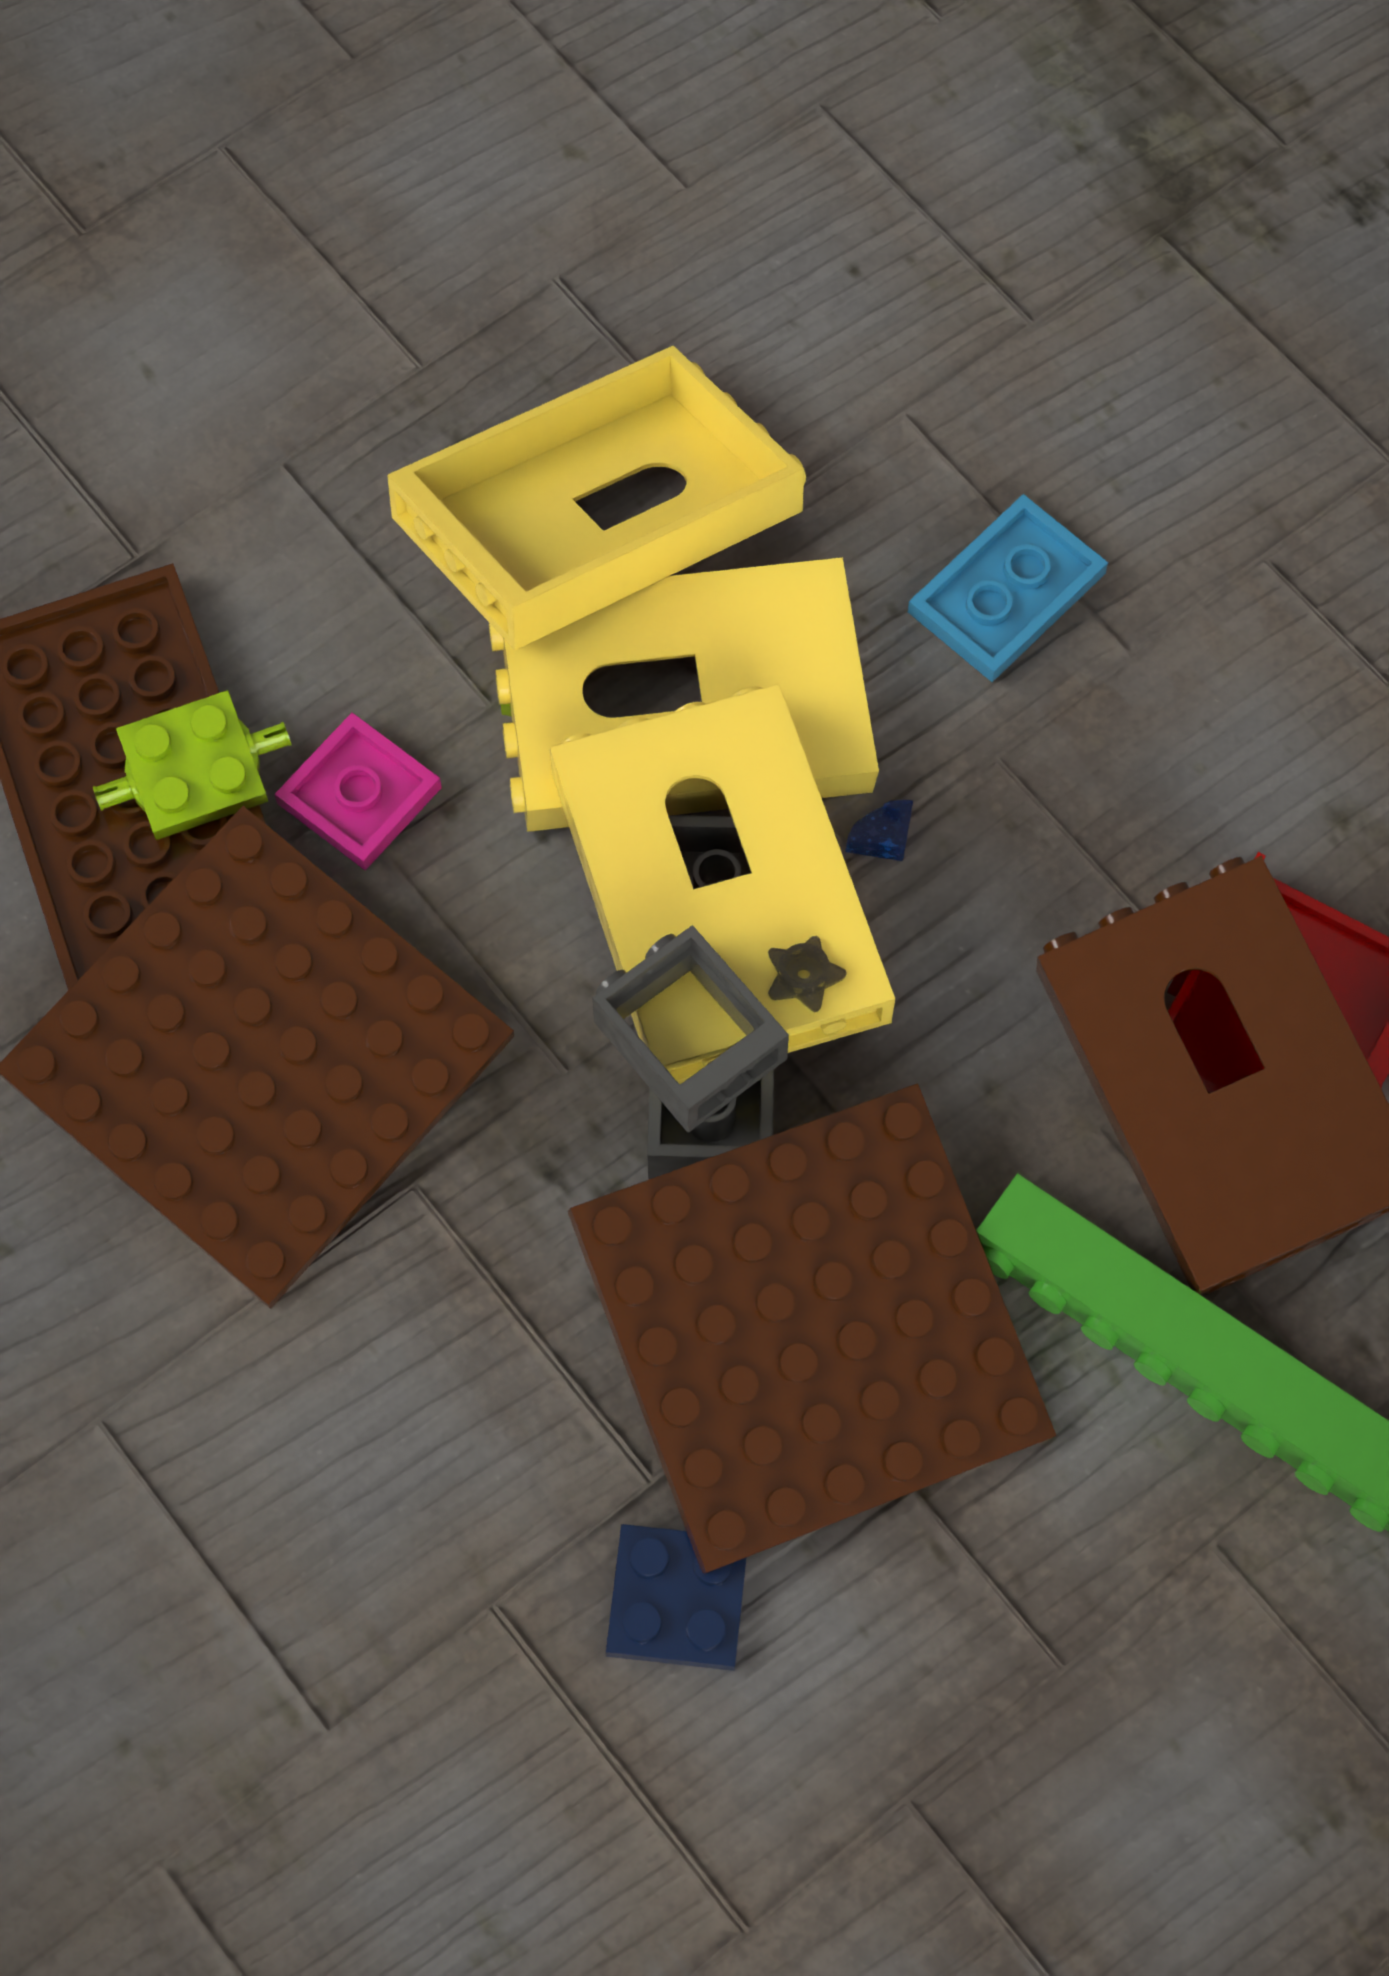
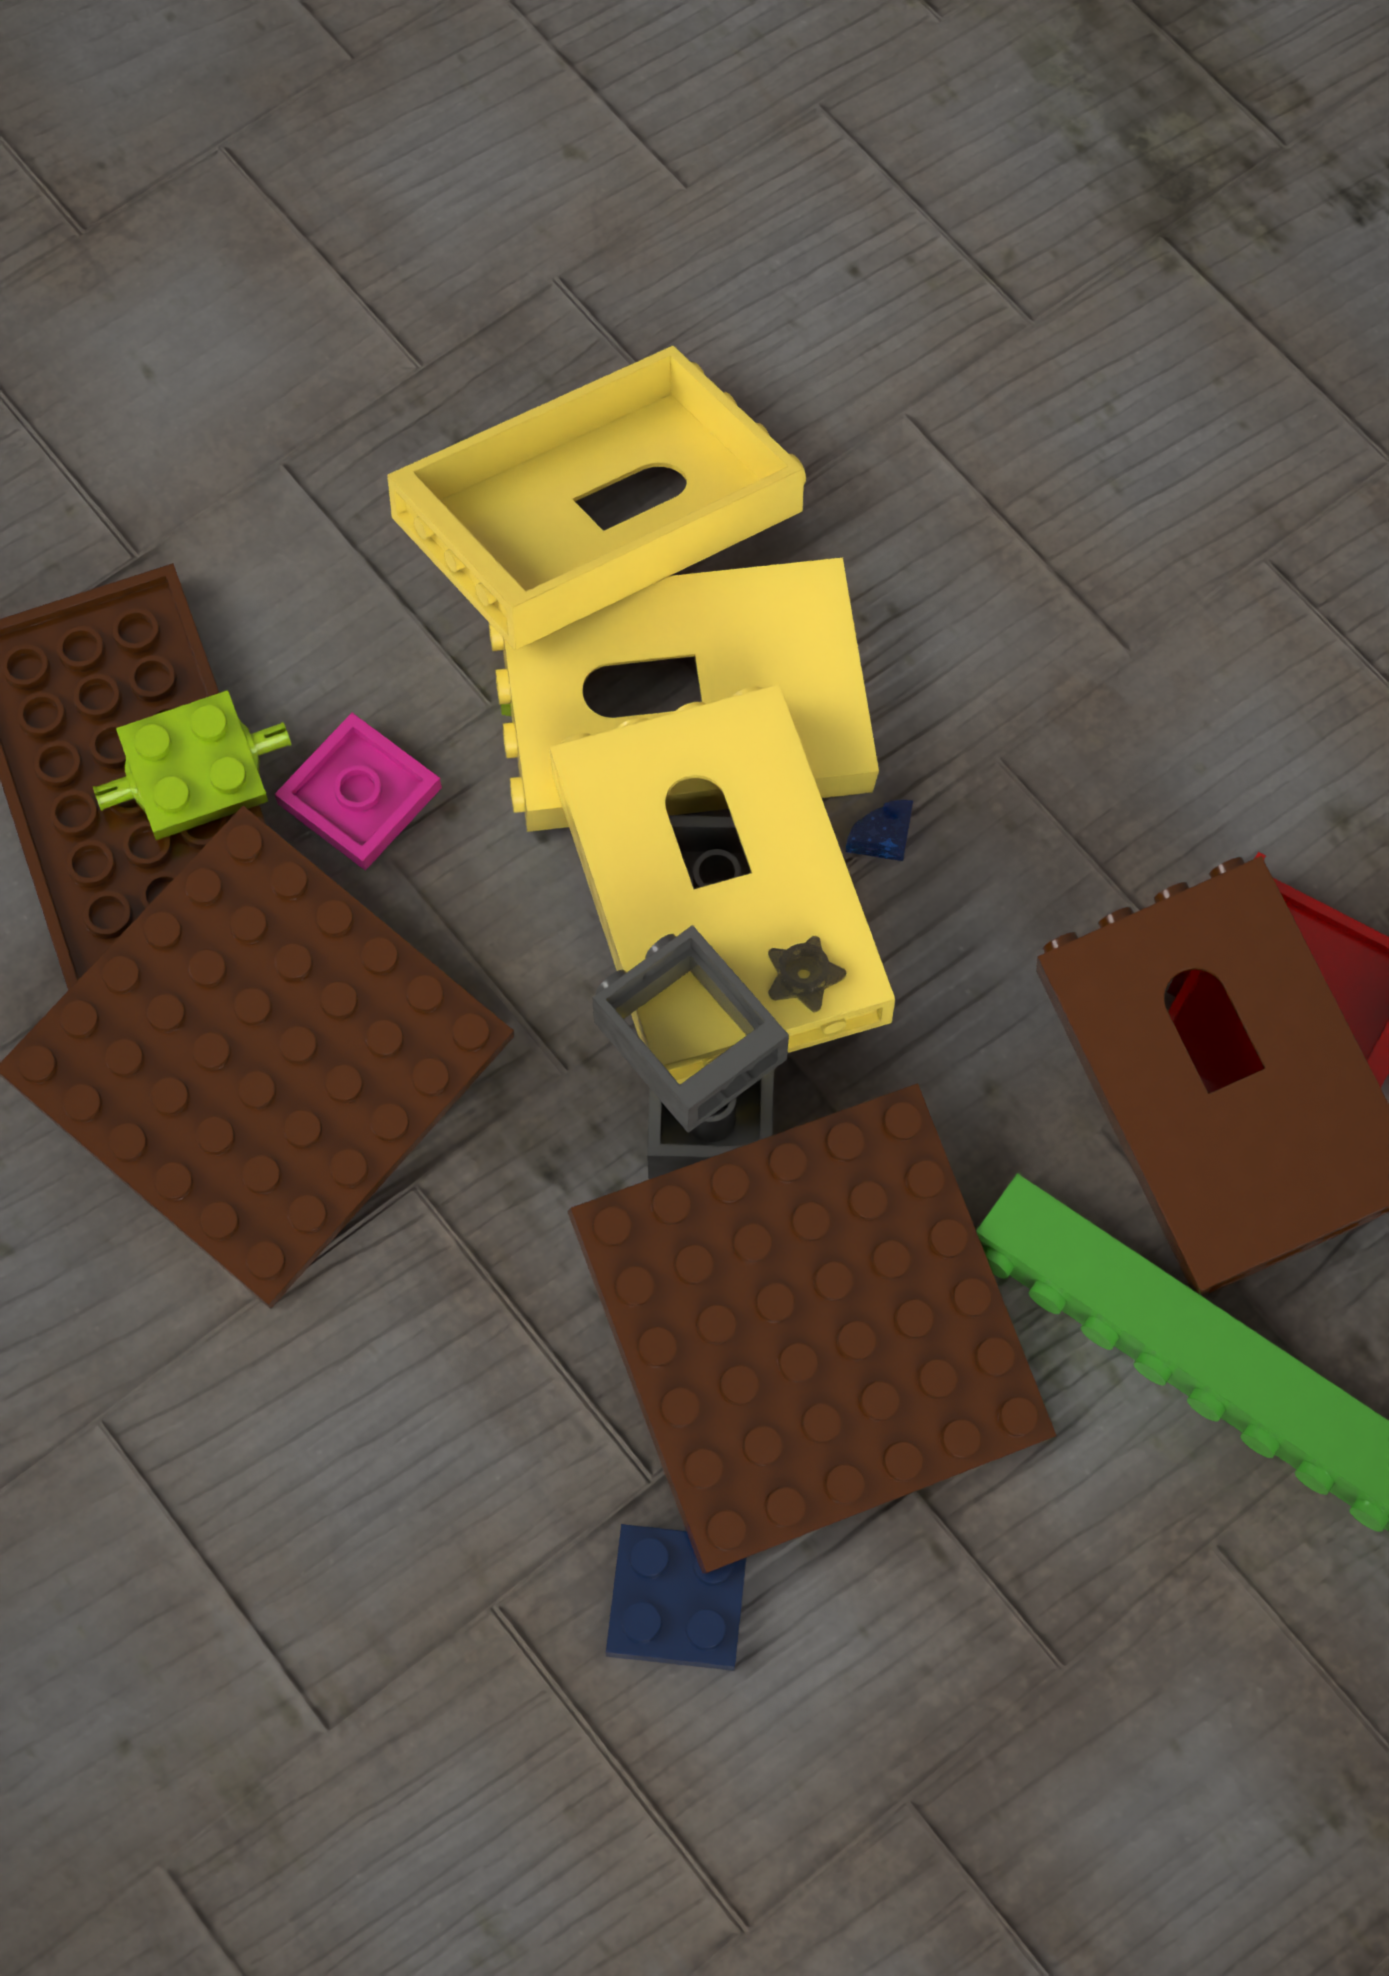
dark azure plate [908,494,1108,682] -> none

